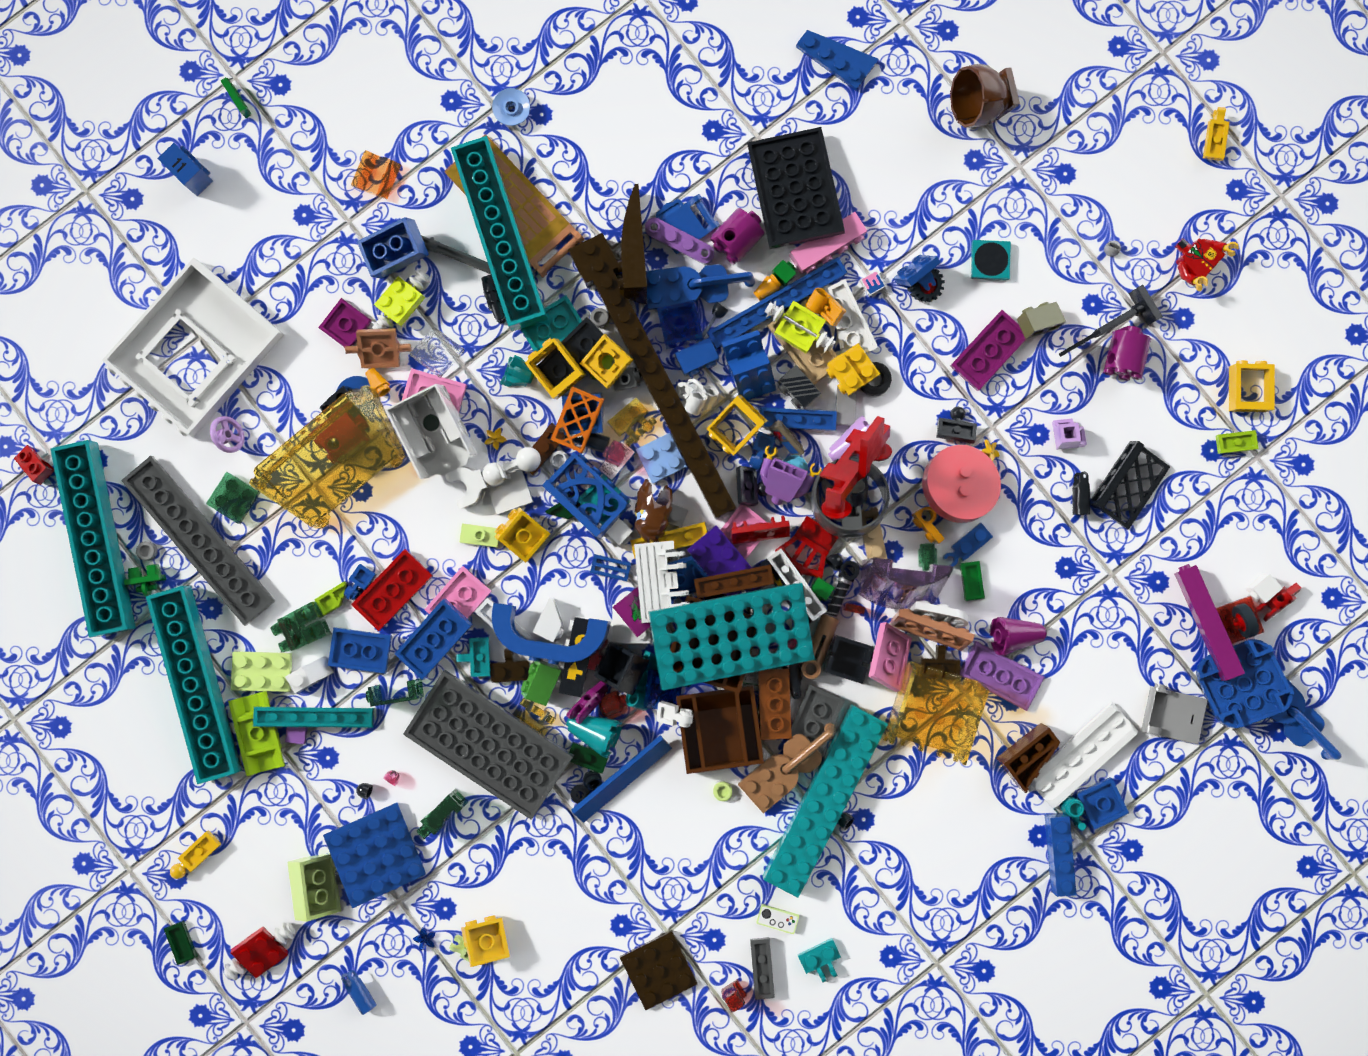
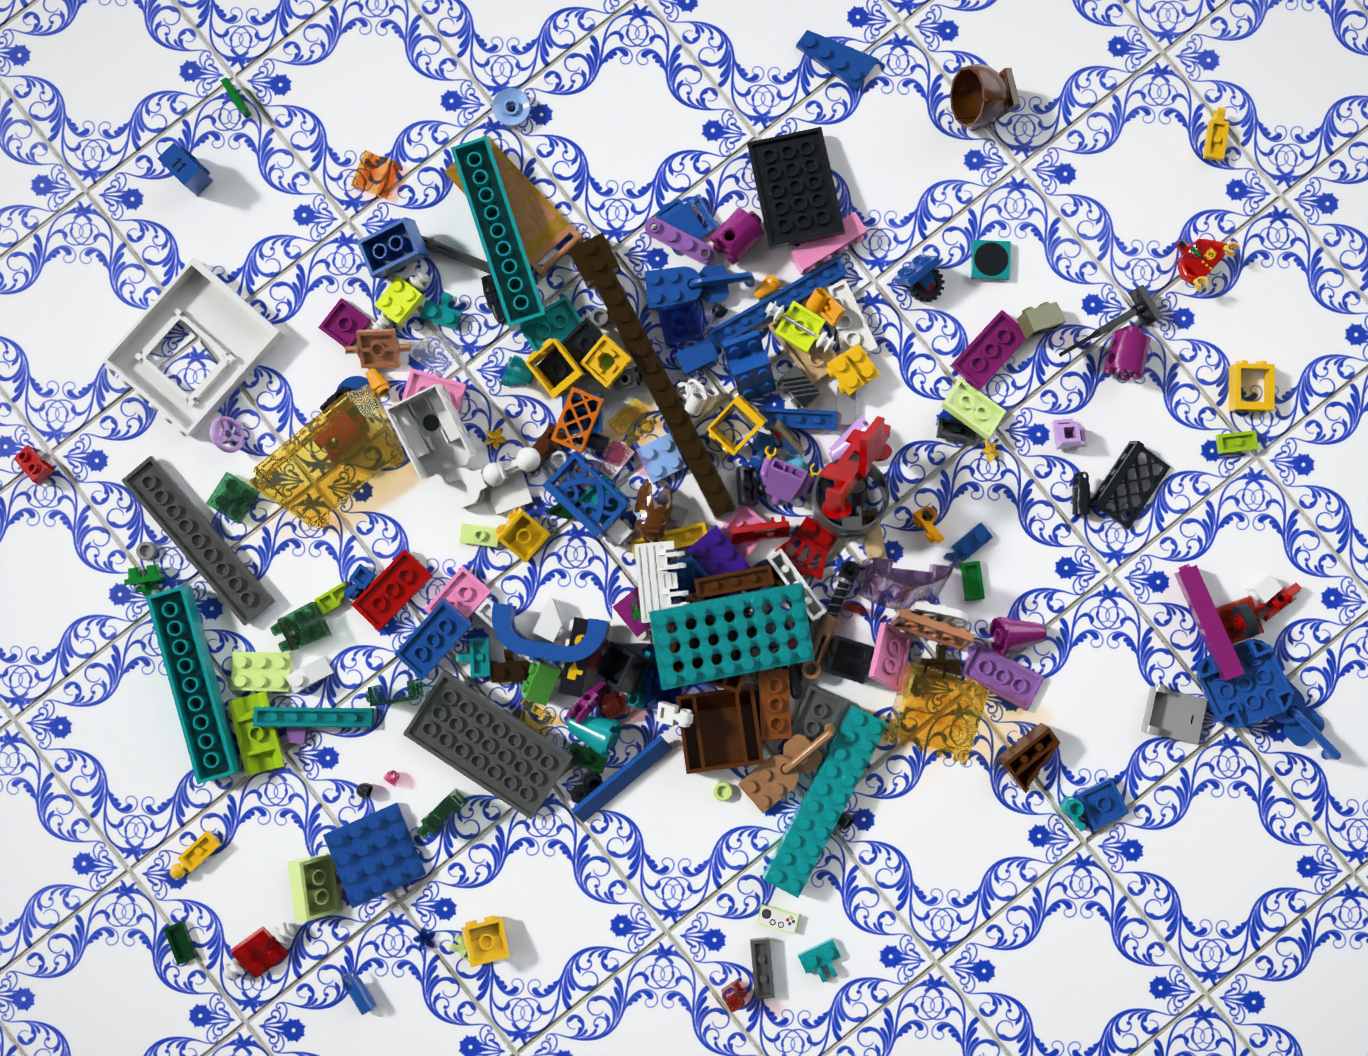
teal brick [50,440,136,638] -> none
blue plate [328,627,392,674] -> none
blue tile [590,554,632,581] -> none
dark brown wedge [617,183,647,304] -> none
dark brown plate [620,930,698,1011] -> none
green plate [771,260,797,287] -> none
green plate [810,577,835,602] -> none
black hinge [826,554,843,571] -> none
tile [860,270,886,297] -> none
black tyre [861,362,892,396] -> none
clear green brick [918,543,938,571] -> none
coral brick [922,445,1001,523] -> none
white plate [1031,702,1138,808] -> none
blue brick [1044,813,1077,897] -> none
light grey hinge [1104,241,1121,257] -> none
none -> teal plate [420,292,463,331]
none -> yellowish green plate [940,378,1006,440]

